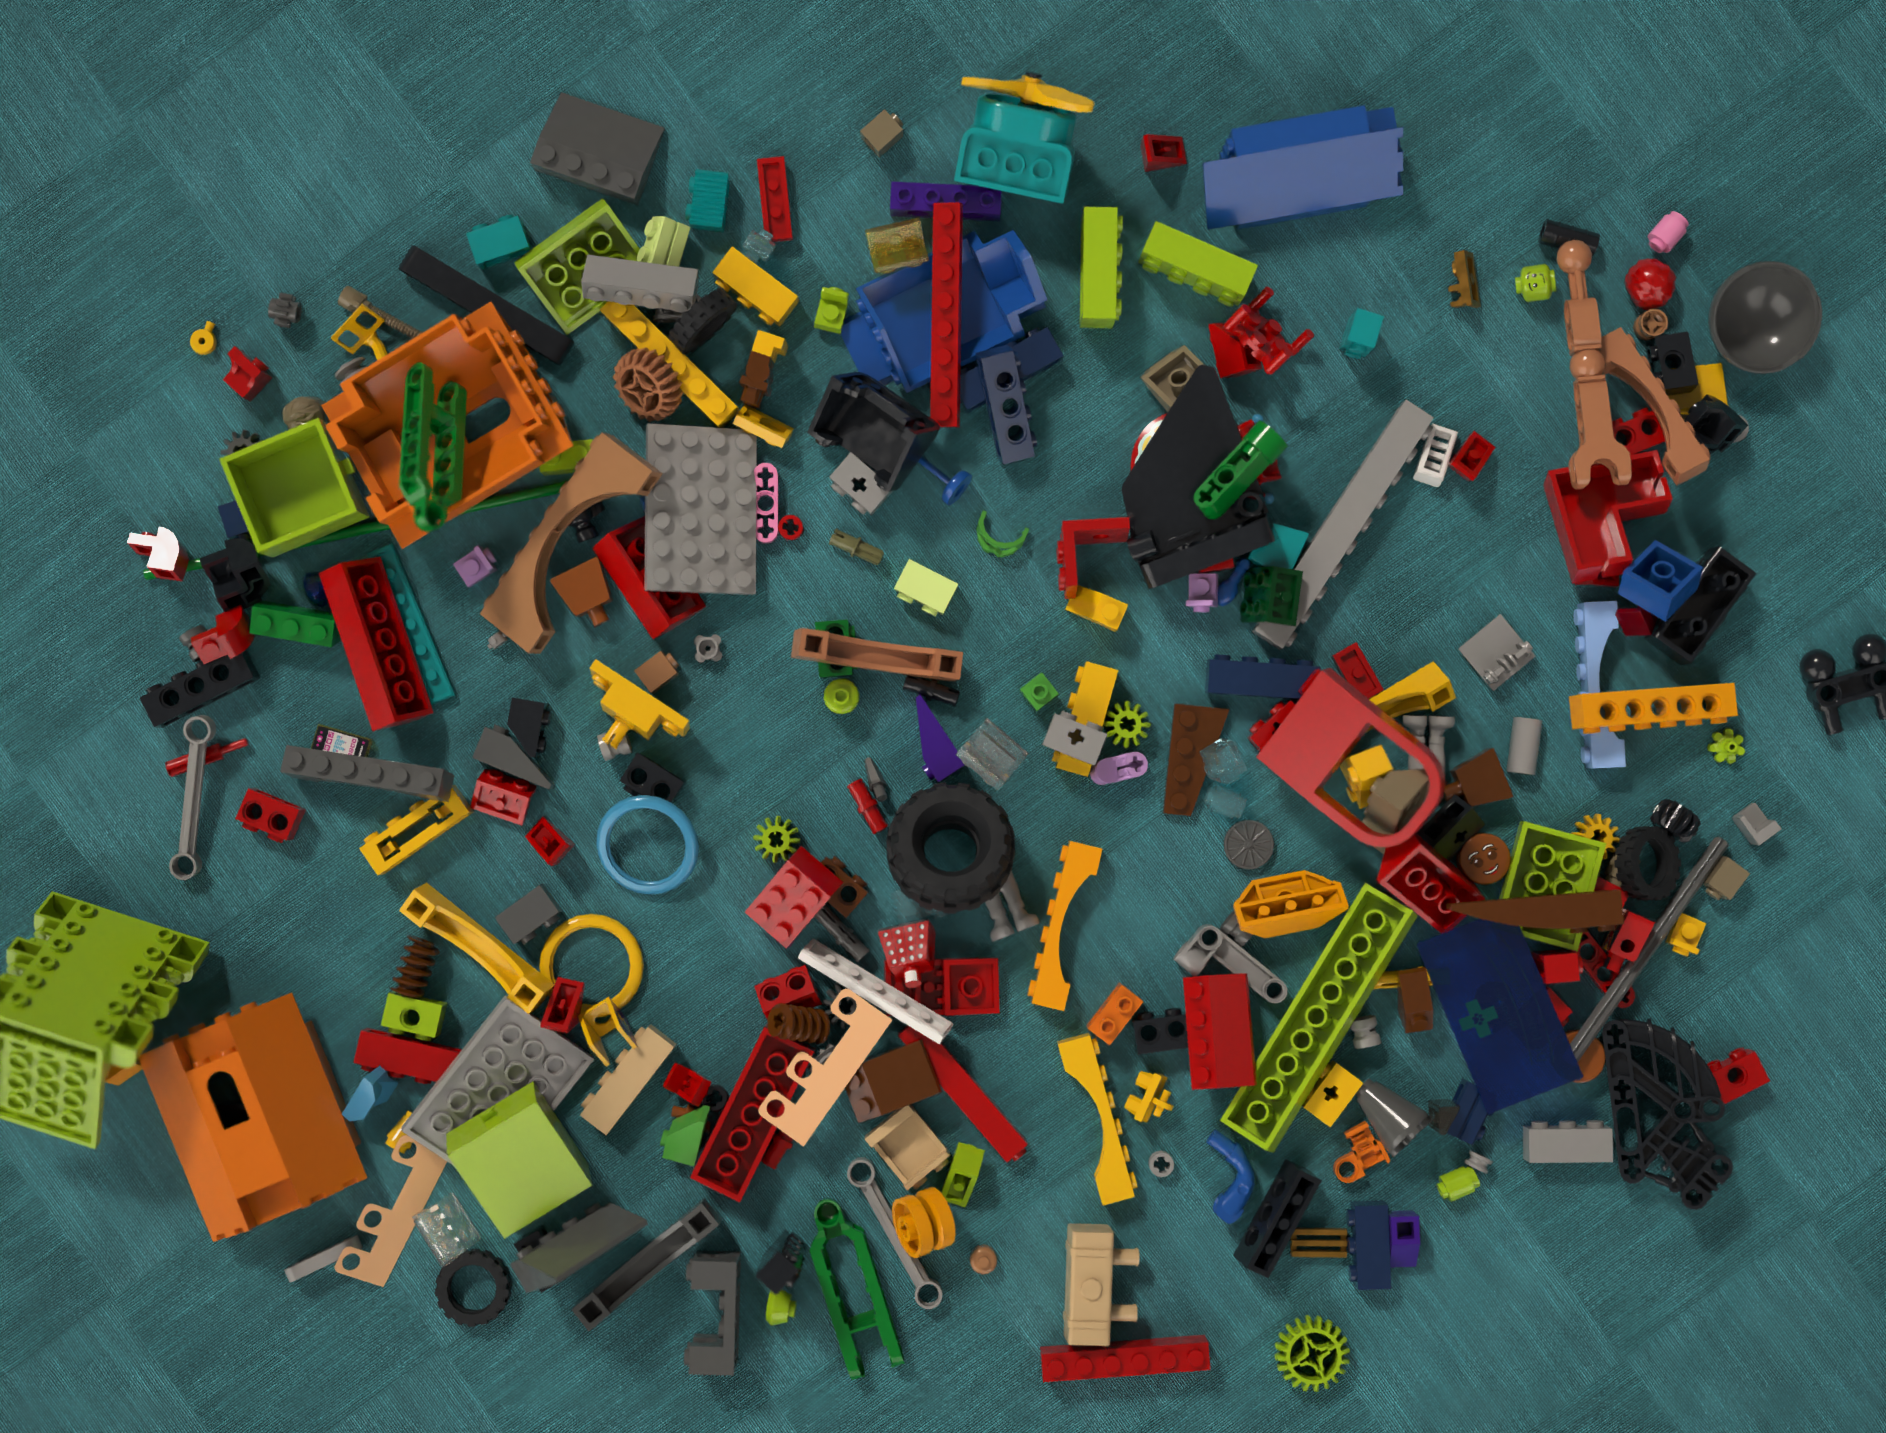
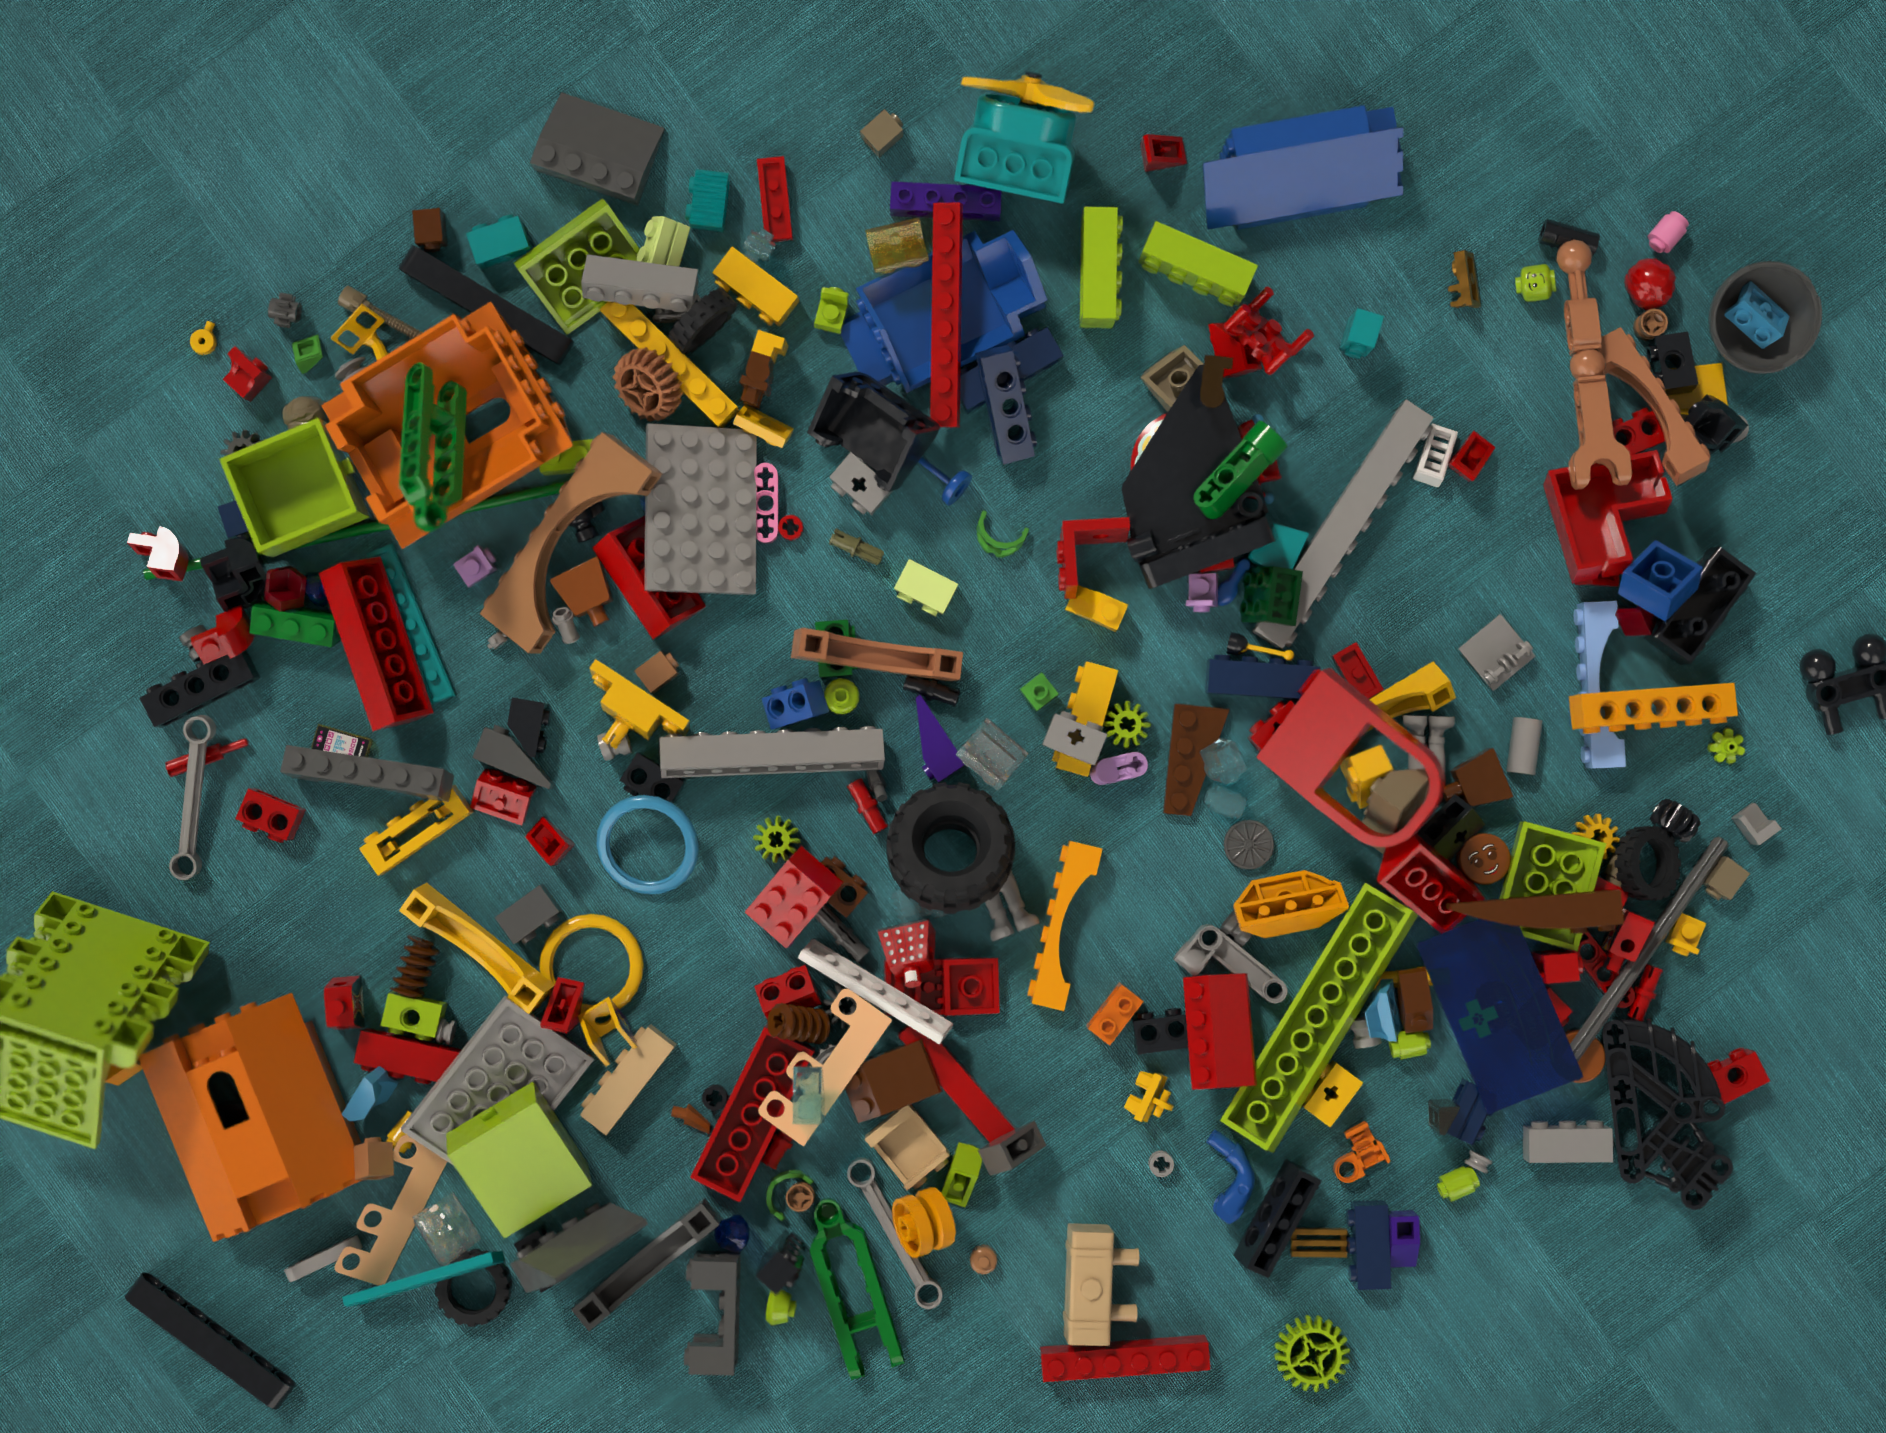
bright green slope [660,1105,710,1166] -> none
red bracket [663,1063,712,1107] -> none
light grey plate [694,634,722,663] -> none
yellow arch [1057,1033,1138,1206] -> none
dark grey cone [1355,1078,1433,1157] -> none
none -> black beam [125,1272,296,1410]
none -> dark red panel [264,565,306,611]
none -> bright green slope [292,335,323,374]
none -> red torso [324,975,365,1030]
none -> teal tile [342,1251,505,1307]
none -> medium nougat brick [354,1137,394,1180]
none -> reddish brown brick [412,208,448,252]
none -> light grey bush [436,1018,457,1045]
none -> light grey pin [552,607,580,644]
none -> light grey brick [660,726,885,778]
none -> clear blue cone [714,1215,750,1253]
none -> blue brick [761,678,829,730]
none -> bright green helmet [766,1169,814,1221]
none -> medium nougat wheel [786,1182,815,1212]
none -> clear light blue slope [793,1066,825,1125]
none -> dark grey slope [978,1121,1046,1176]
none -> dark brown leg [1200,355,1234,408]
none -> hinge [1227,632,1294,661]
none -> dark azure slope [1365,979,1402,1041]
none -> lime brick [1388,1031,1431,1060]
none -> red pin [1627,964,1663,1022]
none -> dark azure bracket [1724,281,1790,349]

